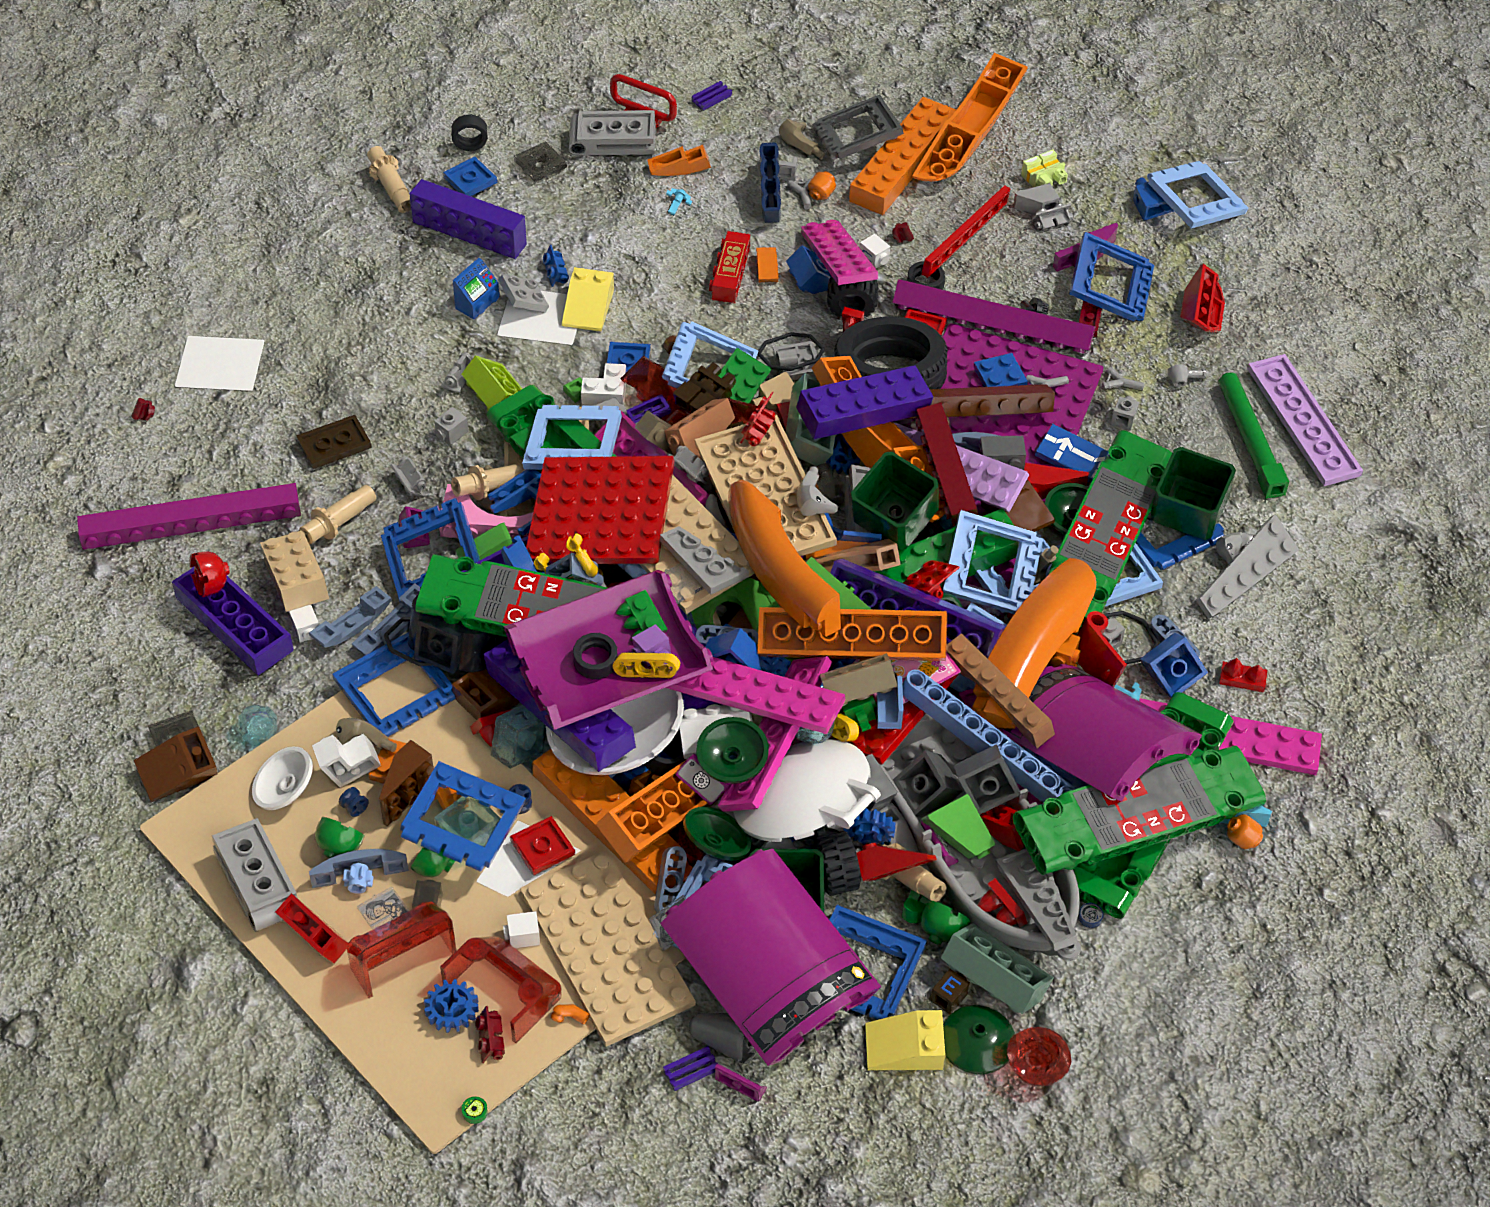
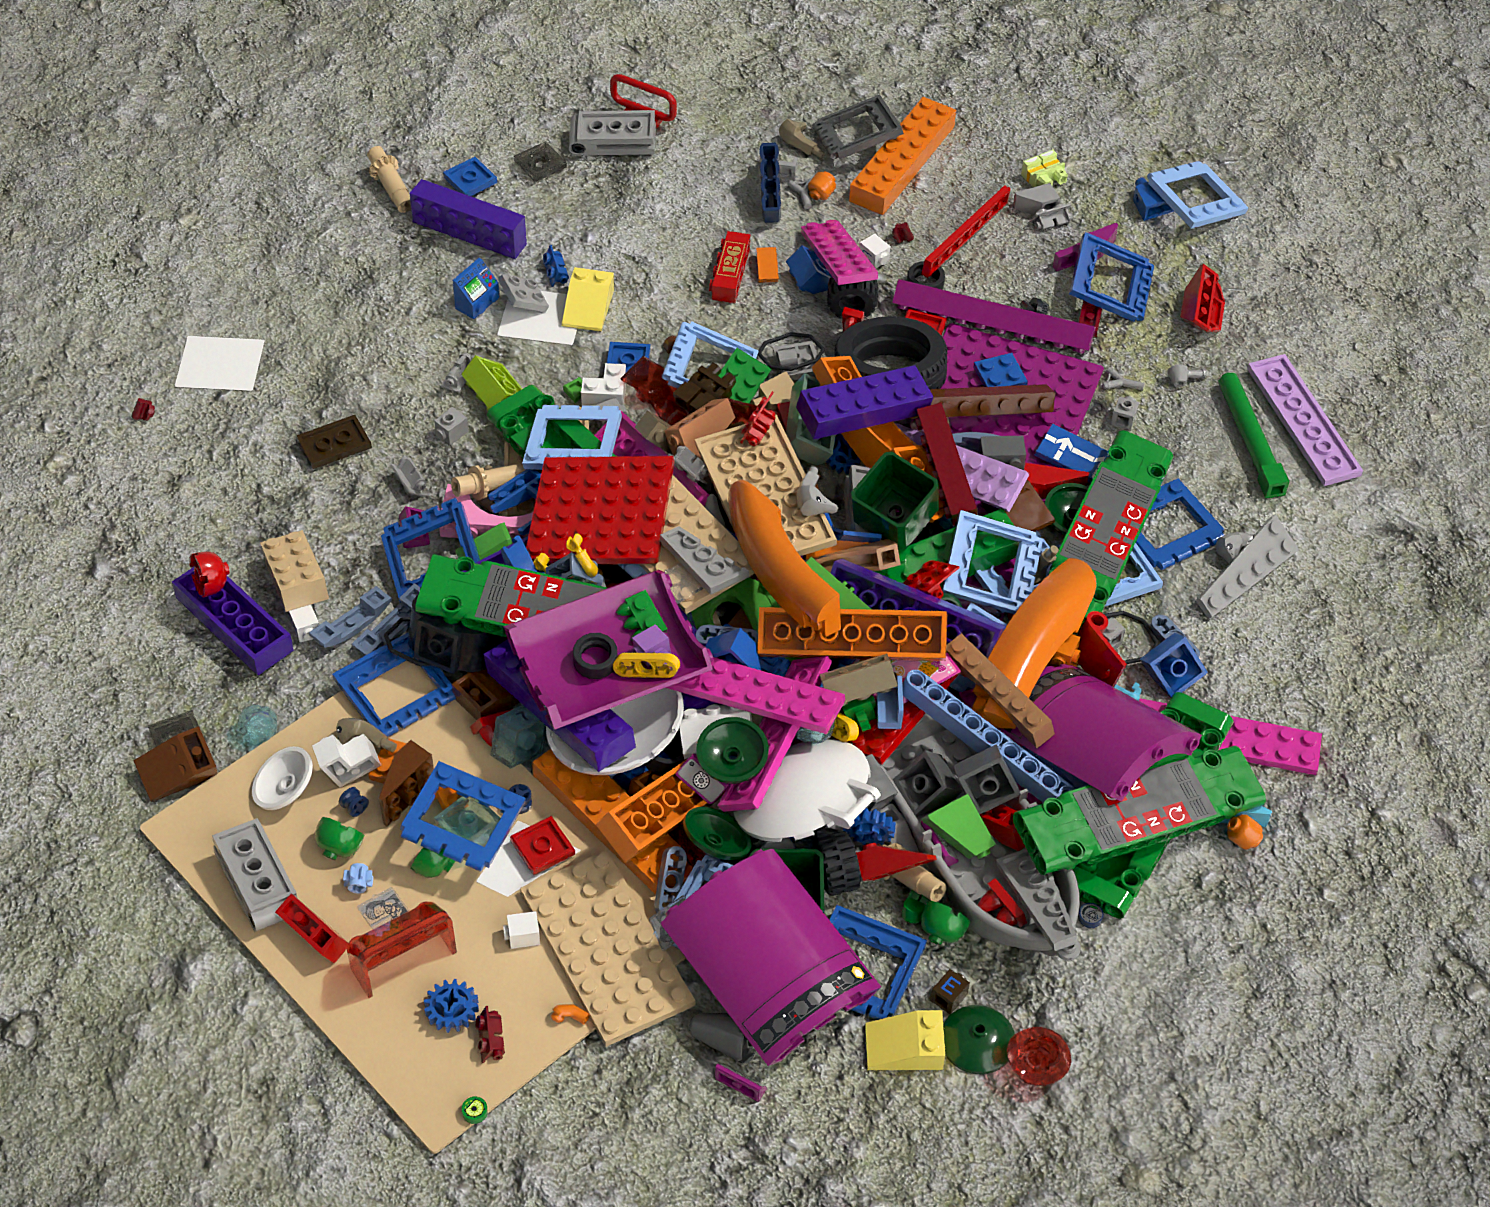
magenta brick [77,483,301,550] -> none
tan gear [299,485,376,544] -> none
sand blue slope [309,849,409,888] -> none
clear smoke brick [412,880,443,920] -> none
clear red windscreen [440,936,562,1043] -> none
black tyre [451,114,488,151] -> none
dark purple tile [626,394,672,423] -> none
orange slope [647,145,711,176] -> none
dark purple tile [663,1046,718,1091] -> none
medium azure piece [666,188,692,215] -> none
dark purple tile [692,81,732,111] -> none
orange slope [912,53,1028,181] -> none
sand green brick [940,923,1054,1014] -> none
light grey piece [1026,375,1069,387] -> none
dark green plate [1150,447,1236,540] -> none
red tile [1219,658,1268,692] -> none

